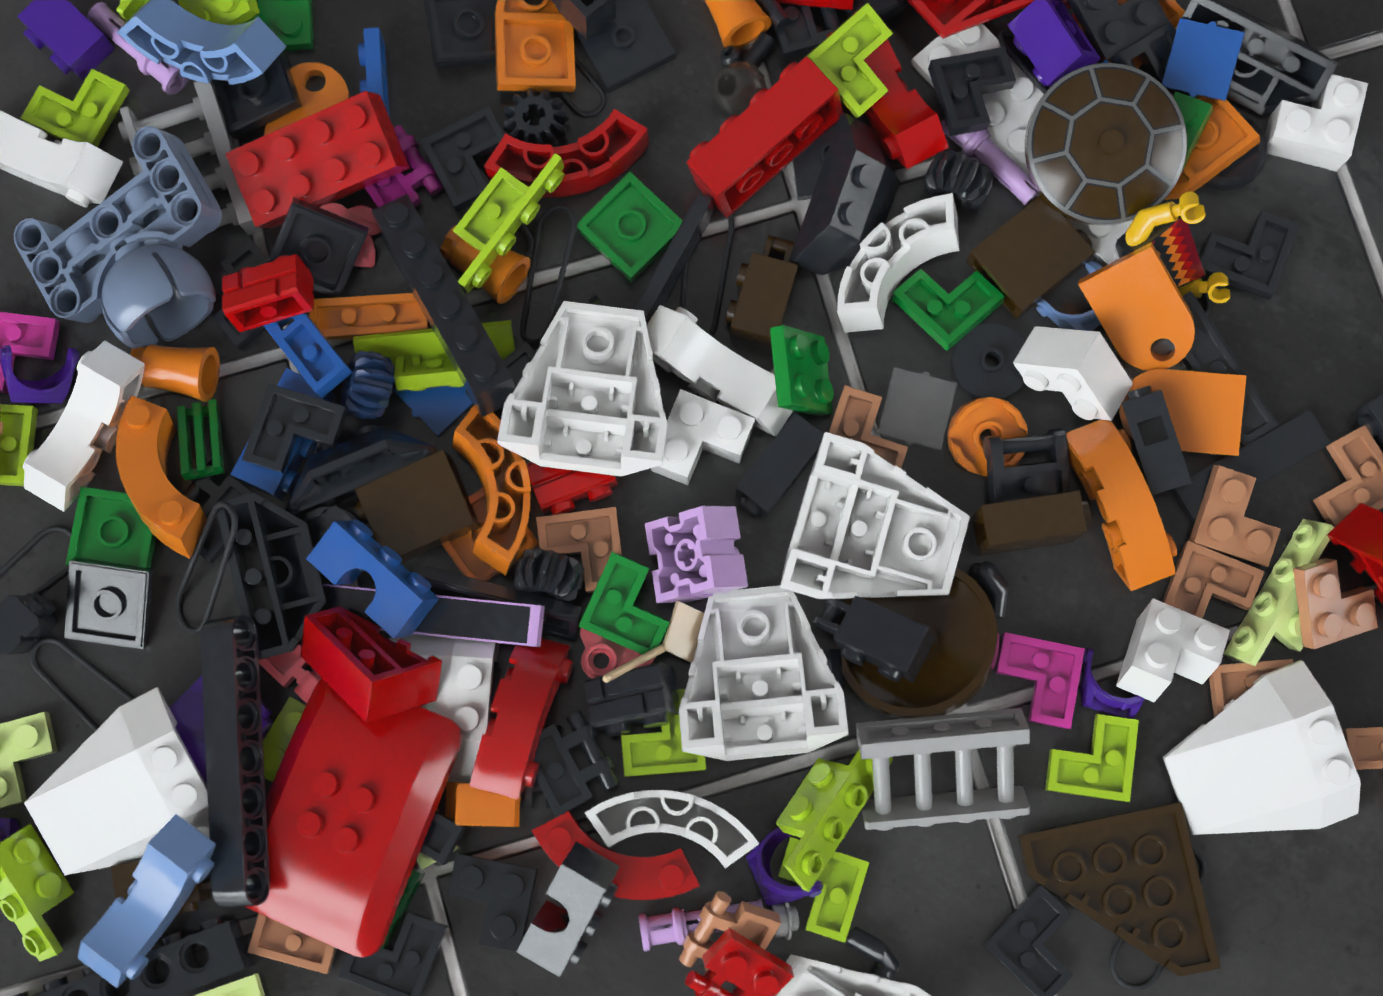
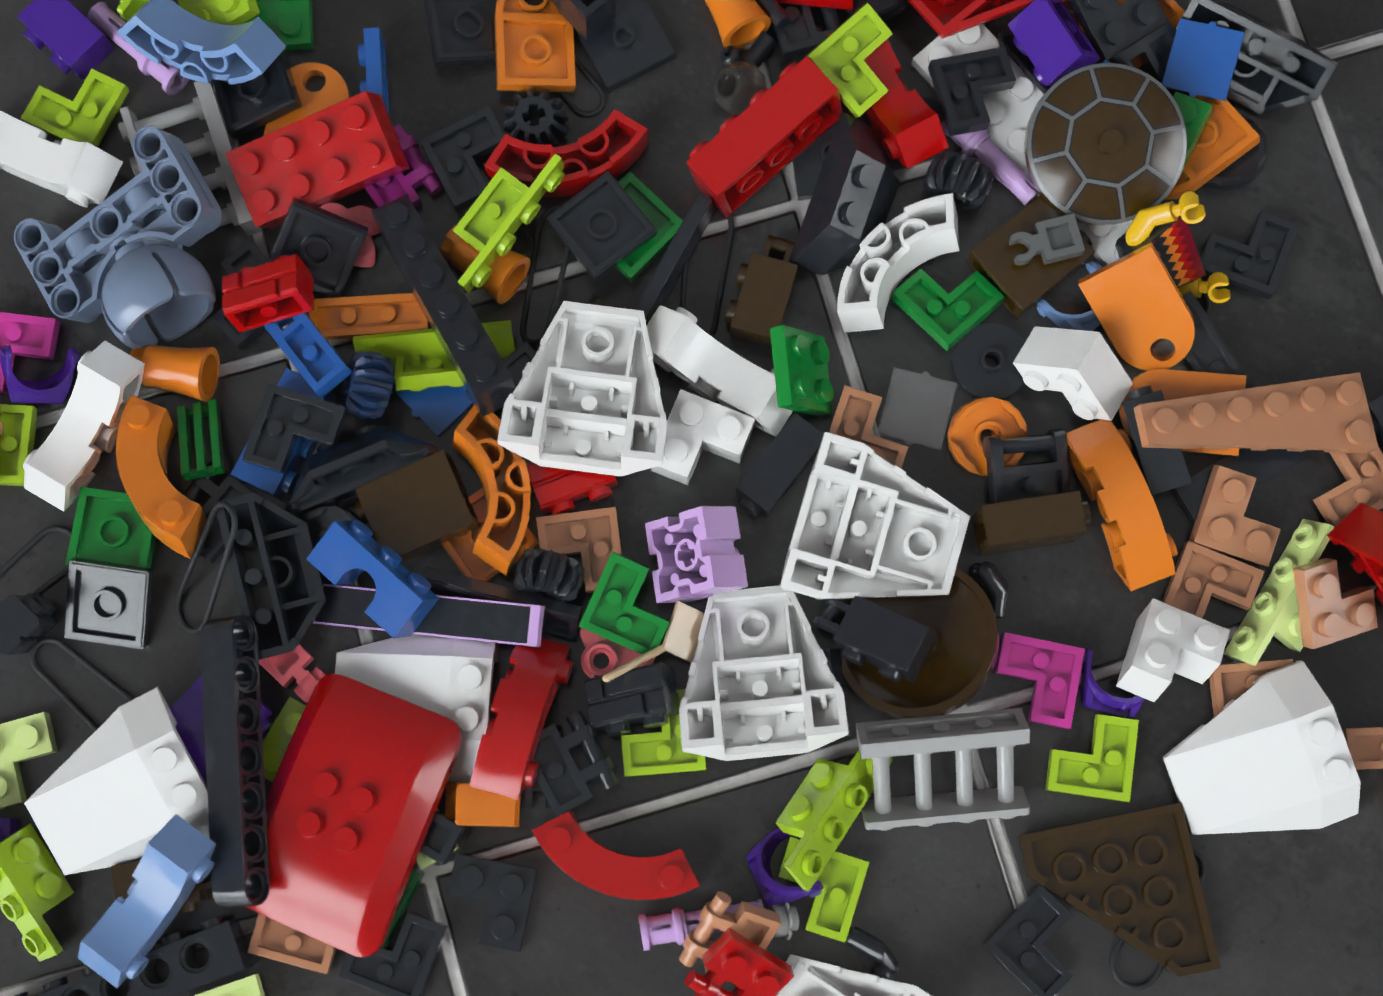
red wedge [300,606,442,723] -> none
arch [517,841,620,977] -> none
white brick [585,790,759,868] -> none
white brick [1265,74,1368,172] -> none
none -> black plate [546,171,657,281]
none -> dark grey plate [1008,213,1085,265]
none -> nougat wing [1133,372,1379,453]

